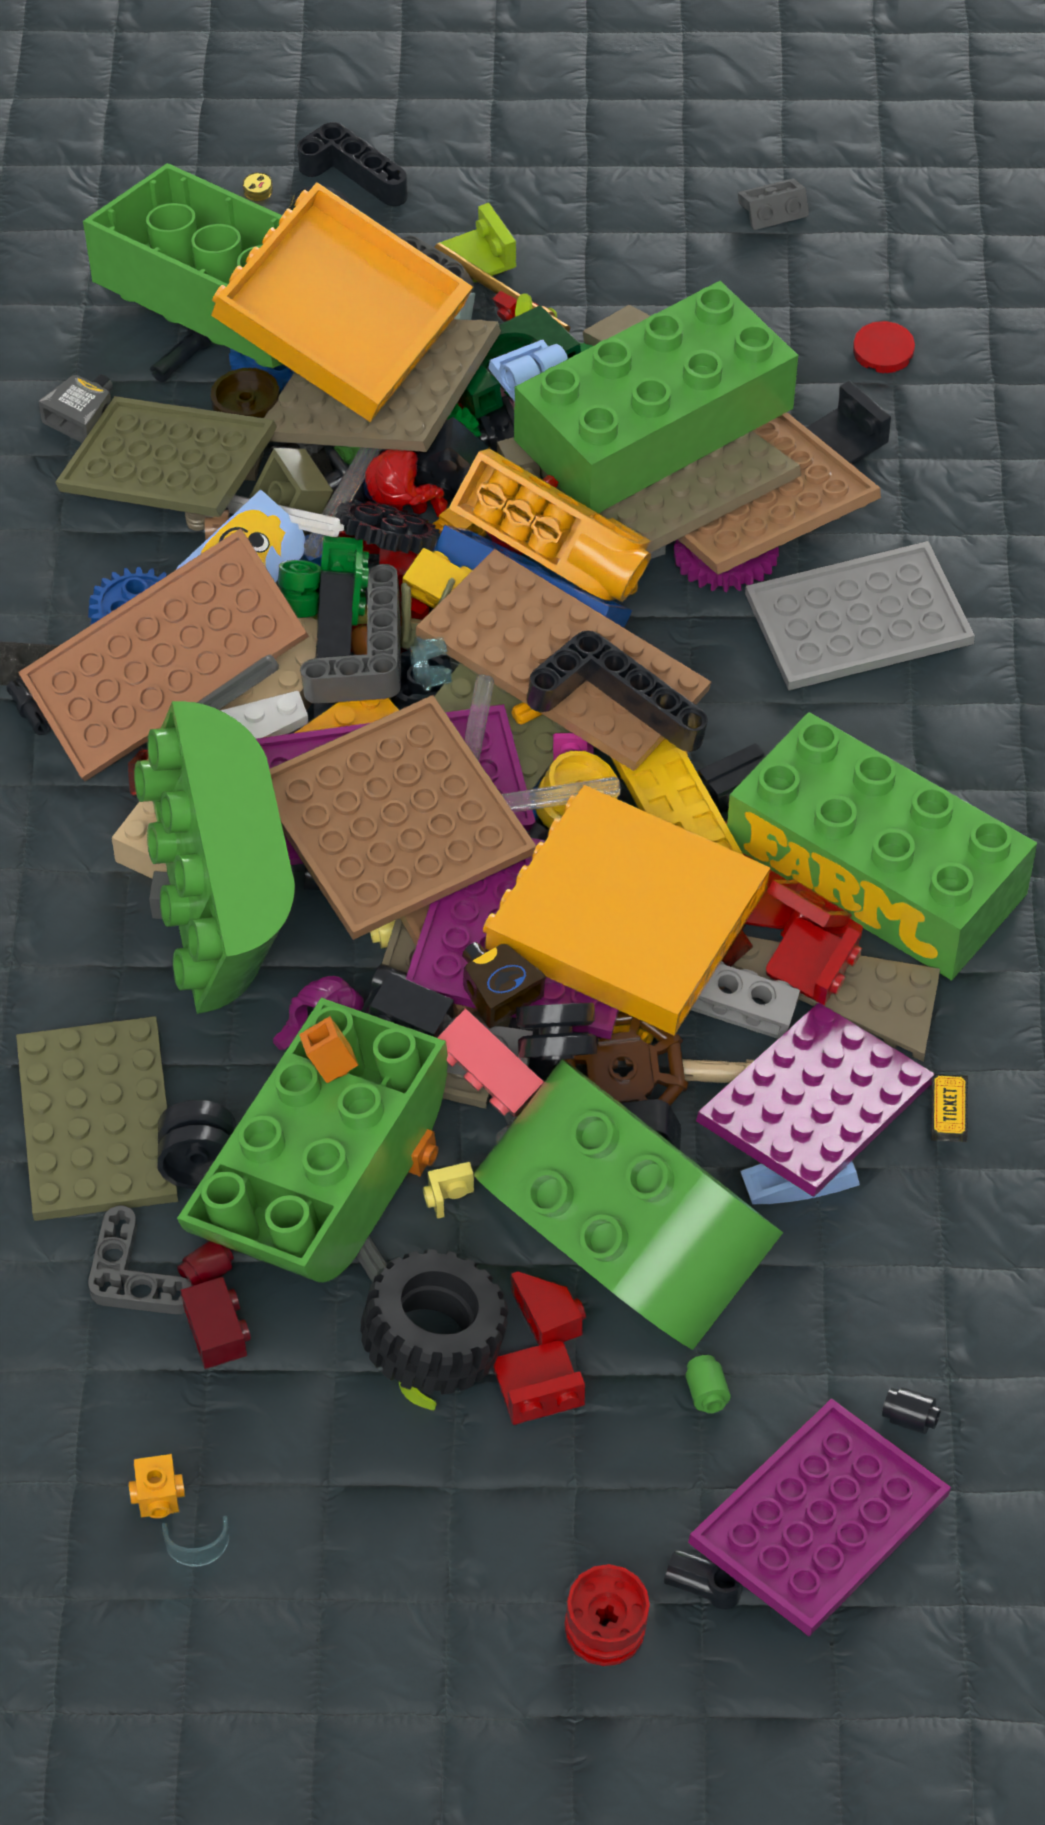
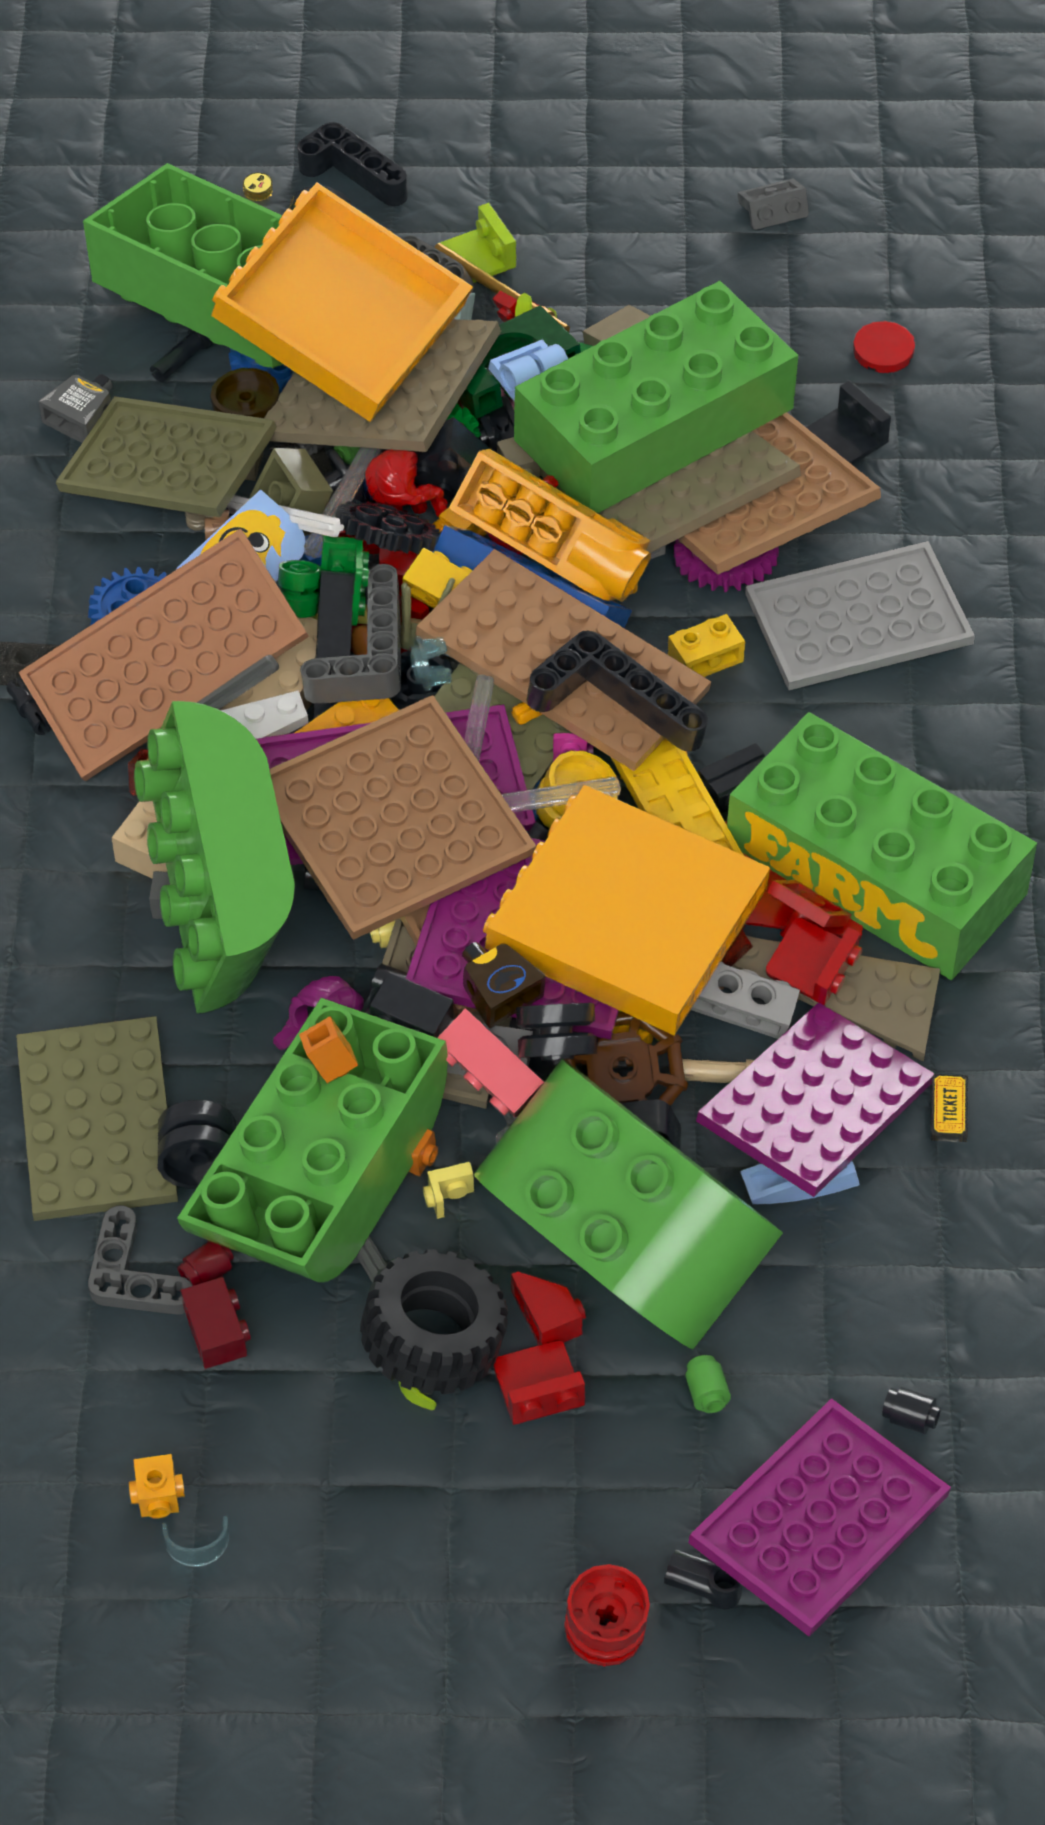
none -> yellow brick [668,614,745,677]

